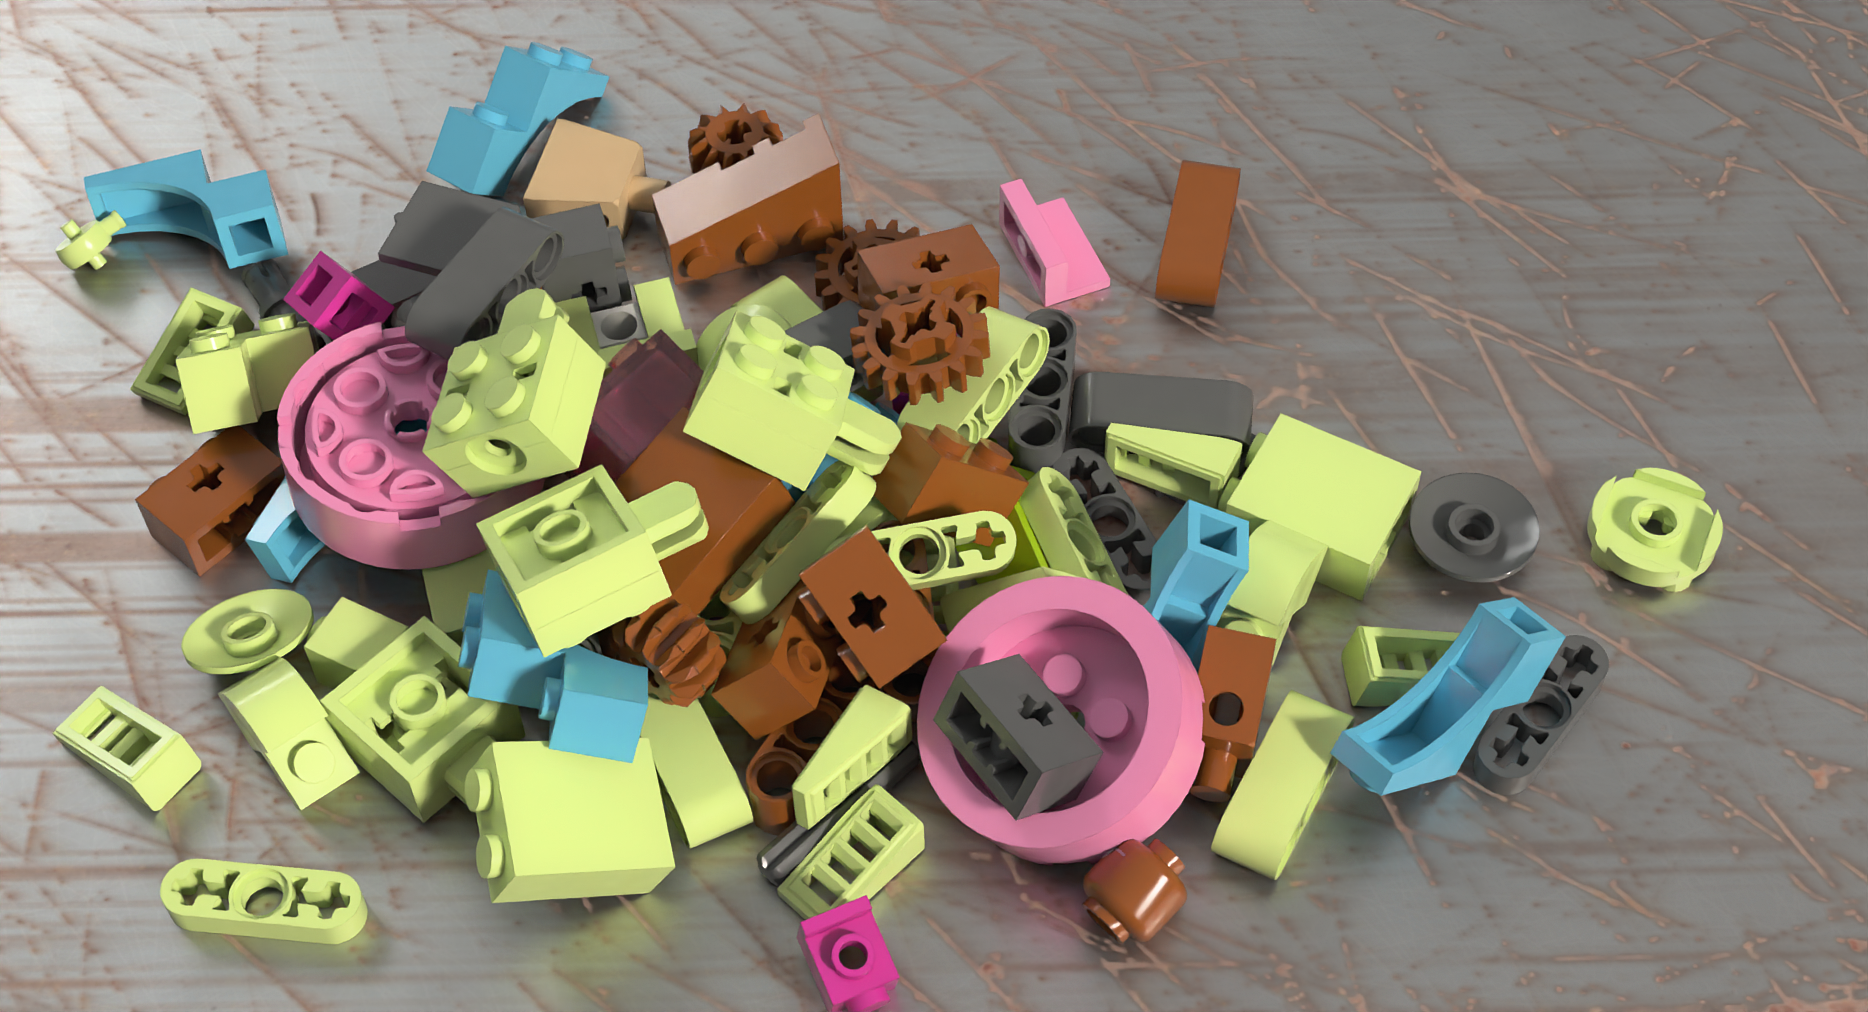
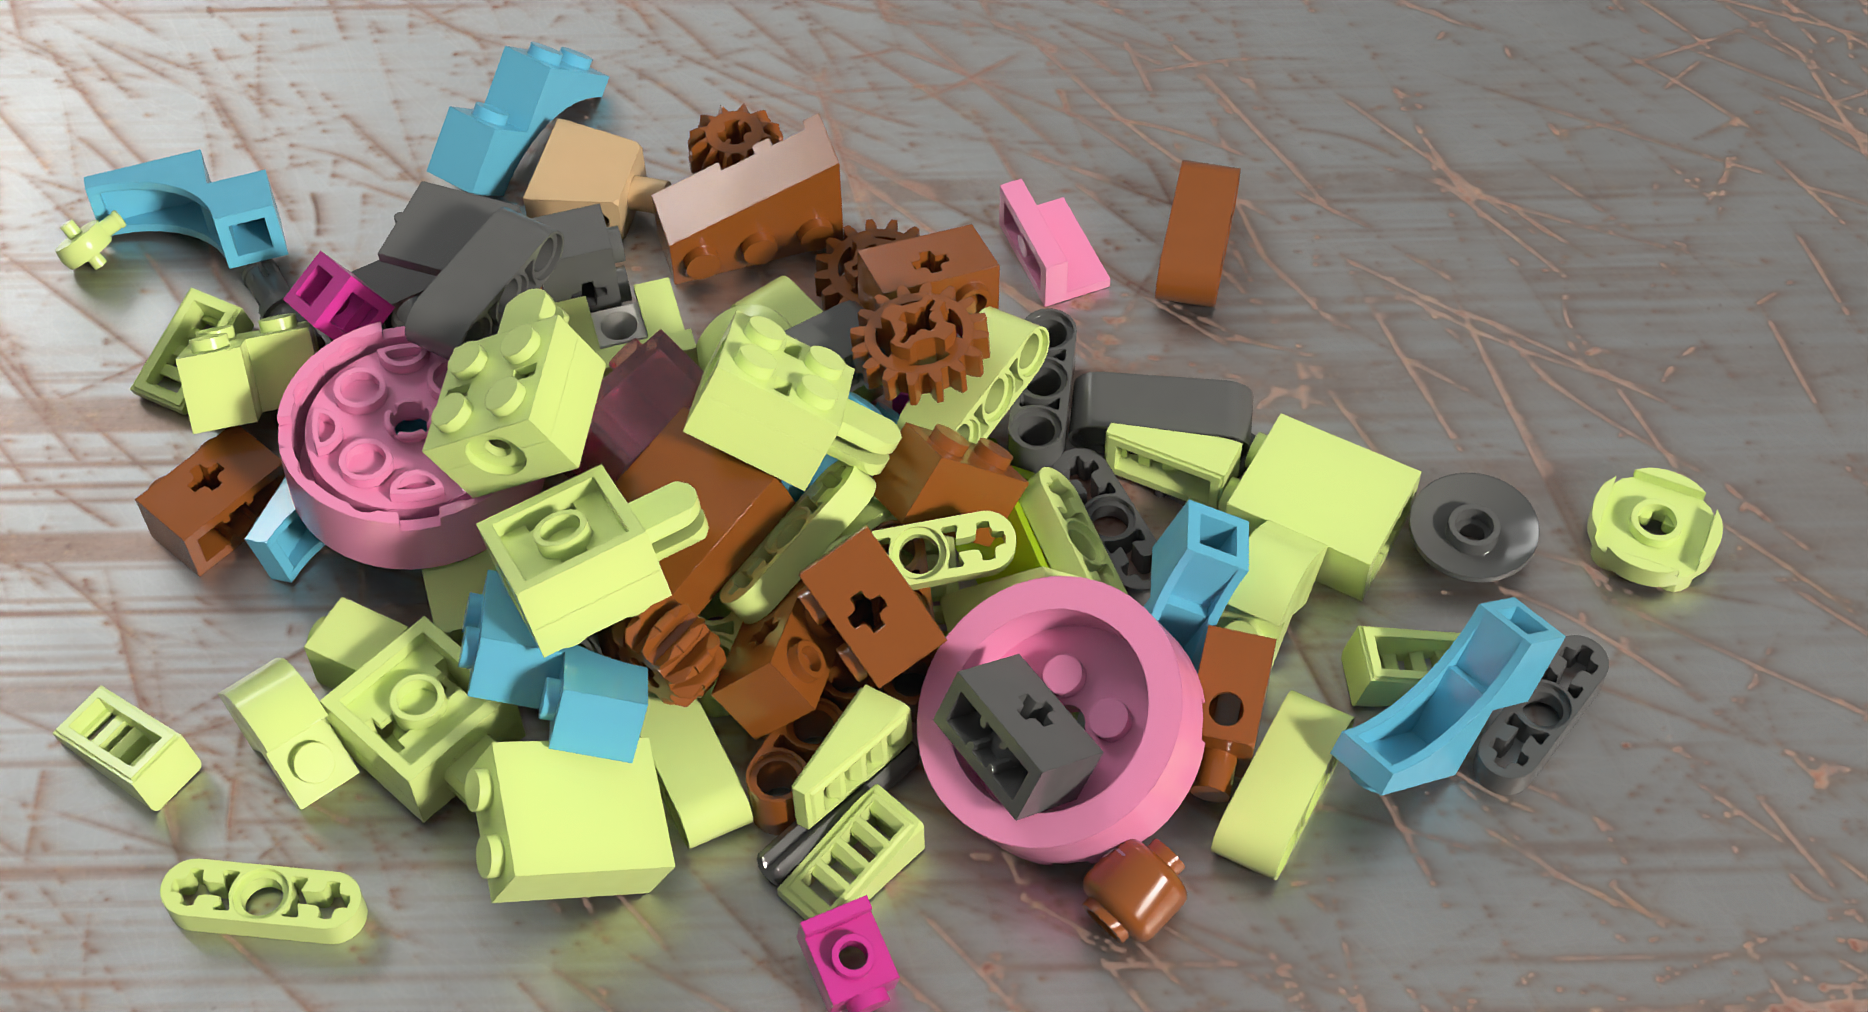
yellowish green dish [181,589,314,674] -> none

